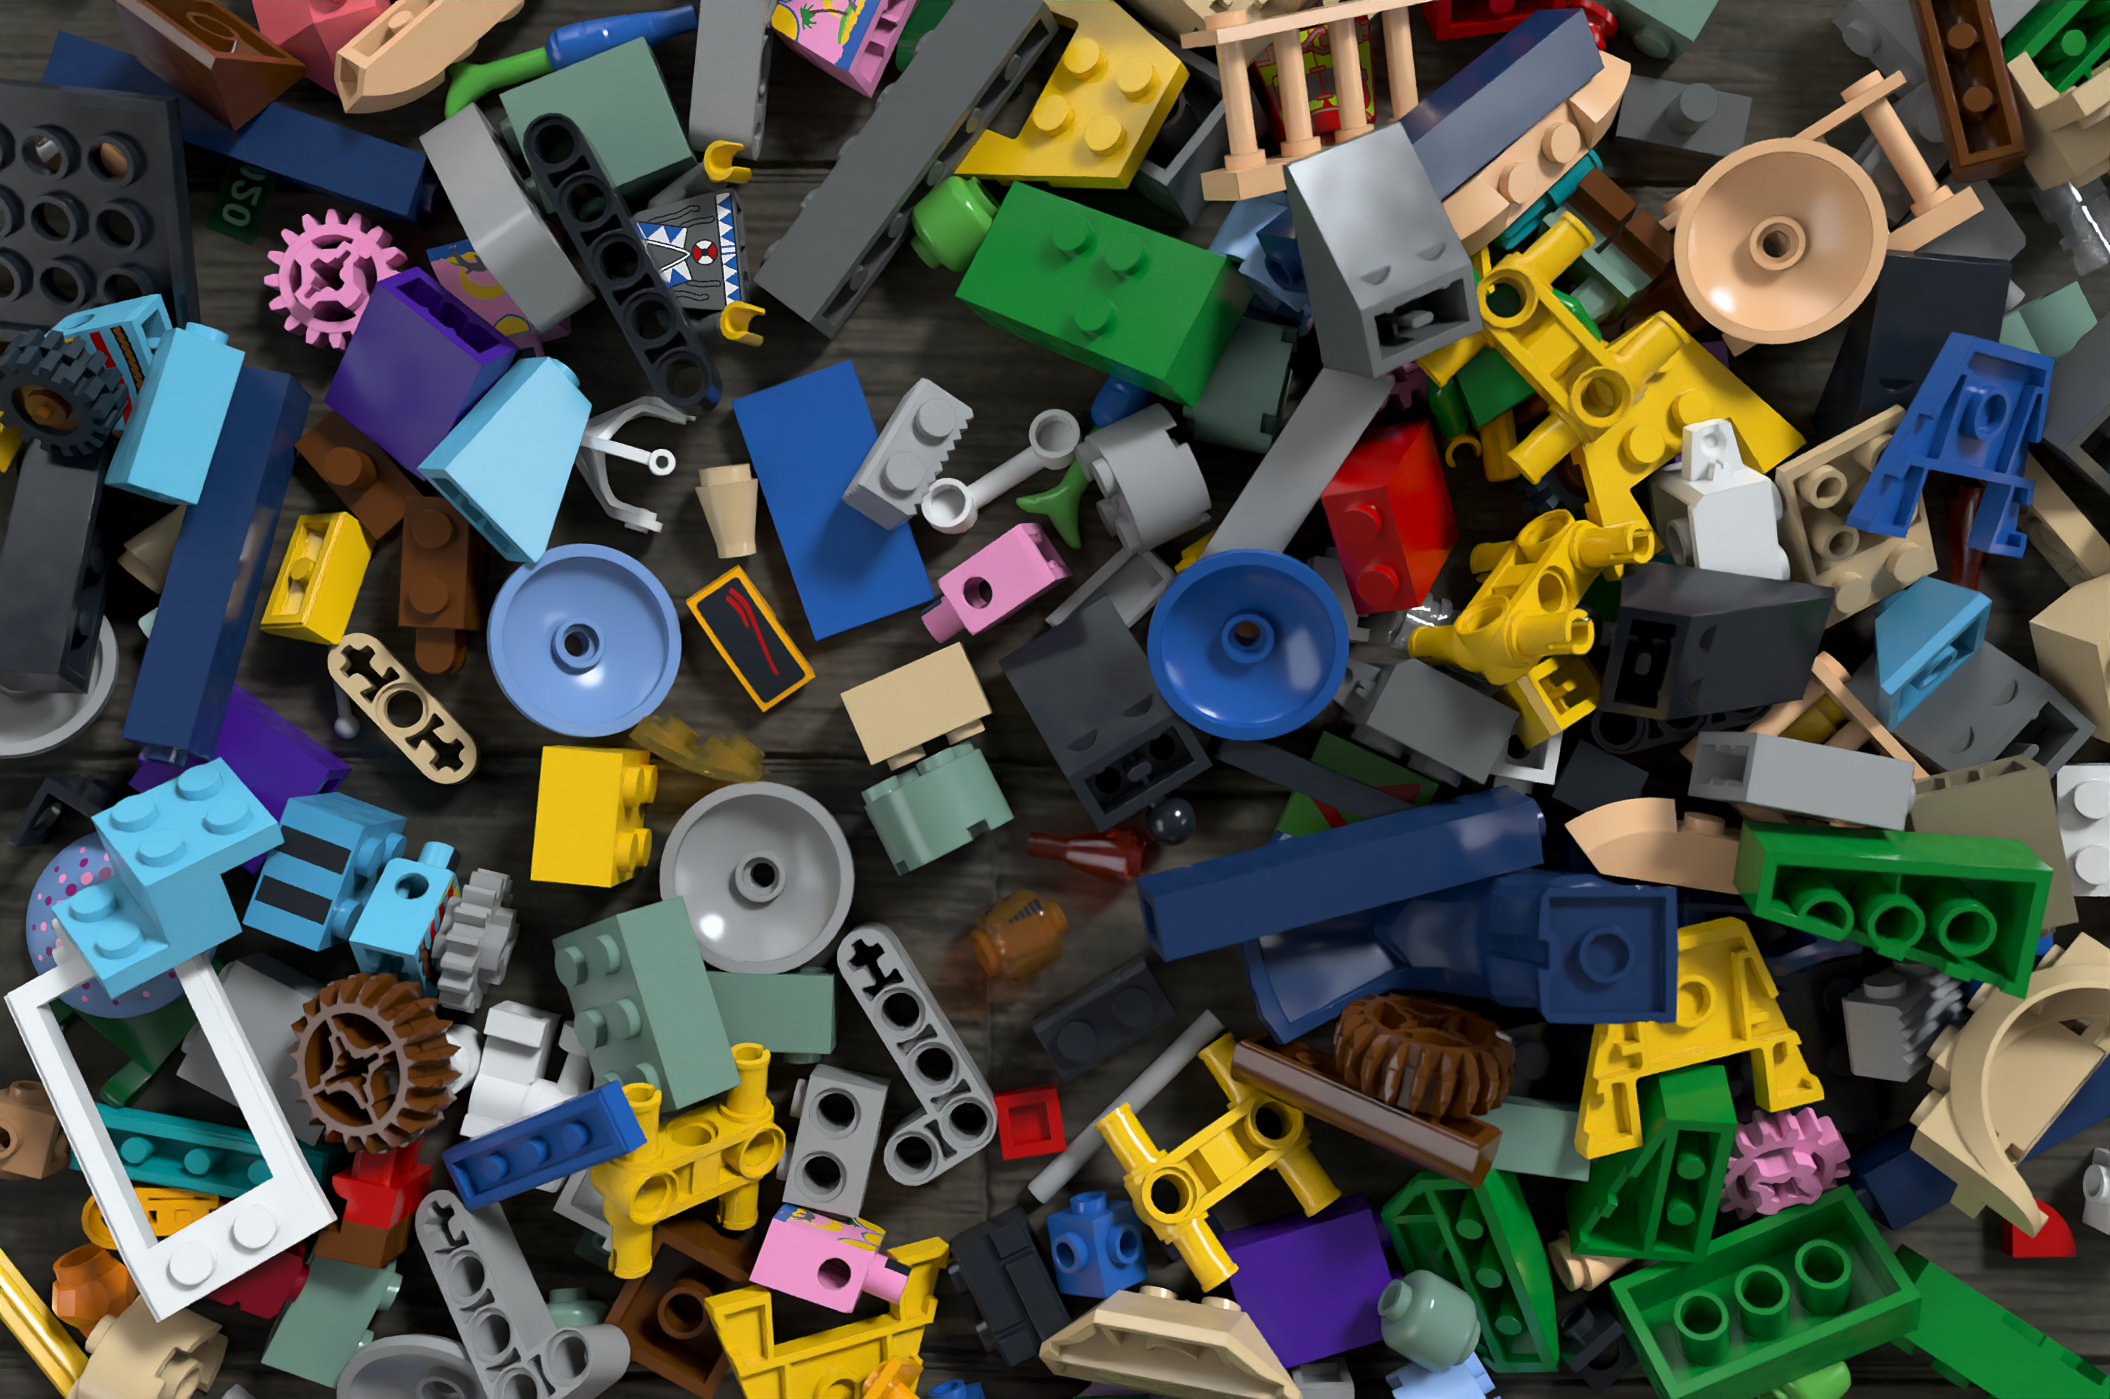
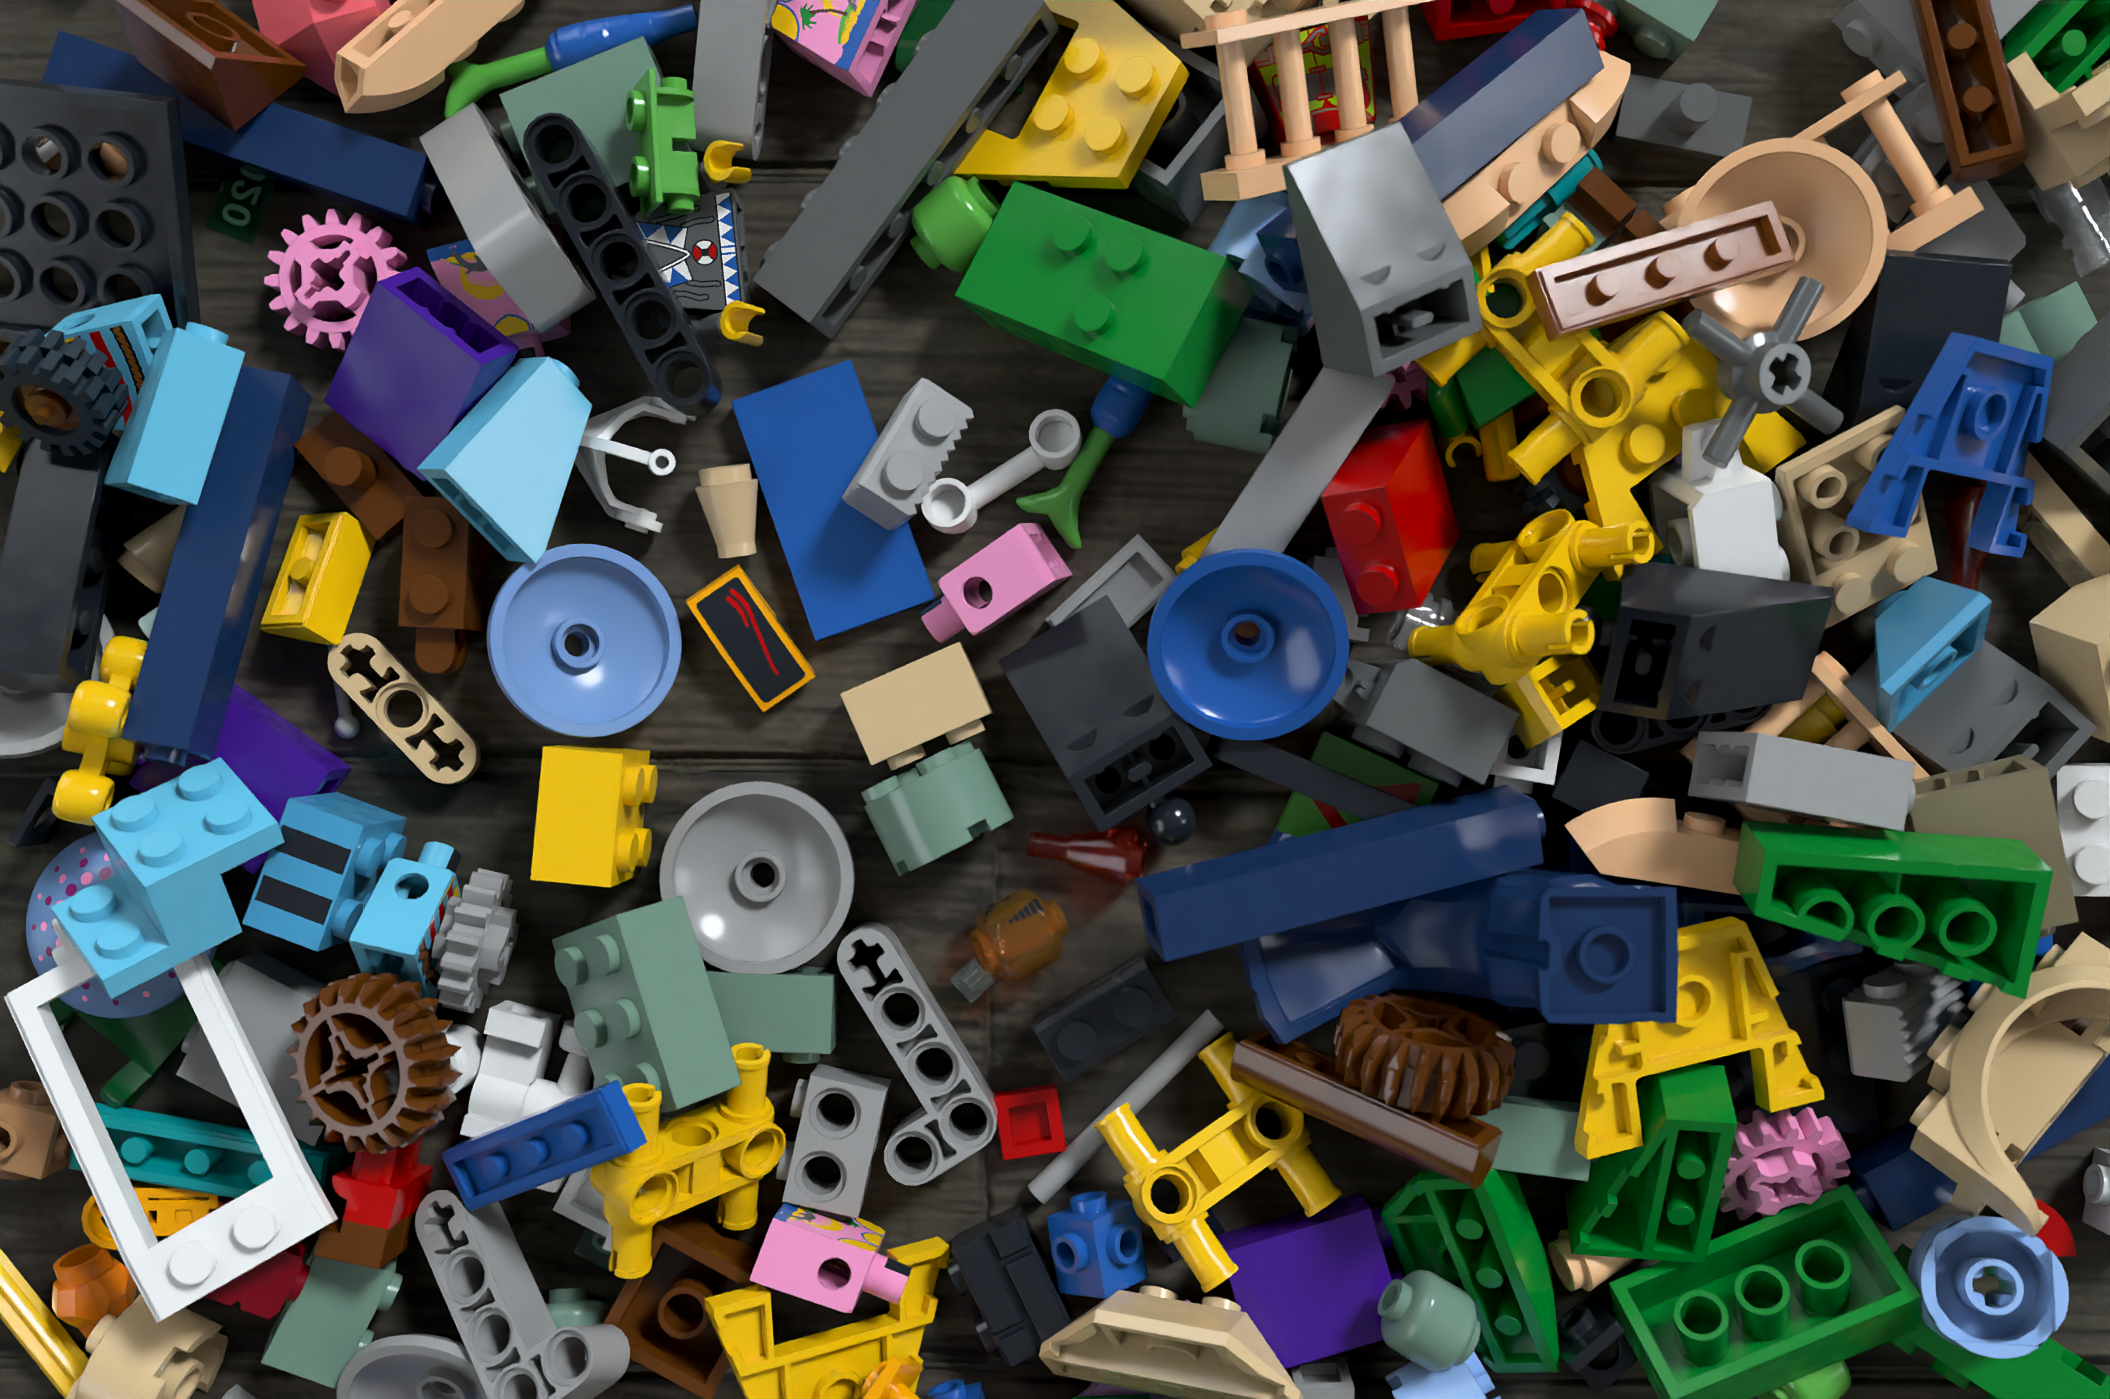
clear yellow slope [629,713,772,785] -> none
light grey brick [1074,403,1212,556] -> none
none -> yellow gear [52,636,148,826]
none -> bright green hinge [625,68,700,218]
none -> clear light blue piece [950,956,995,1003]
none -> tile [1525,200,1797,342]
none -> dark grey bar [1681,276,1843,468]
none -> light blue brick [1907,1215,2069,1358]

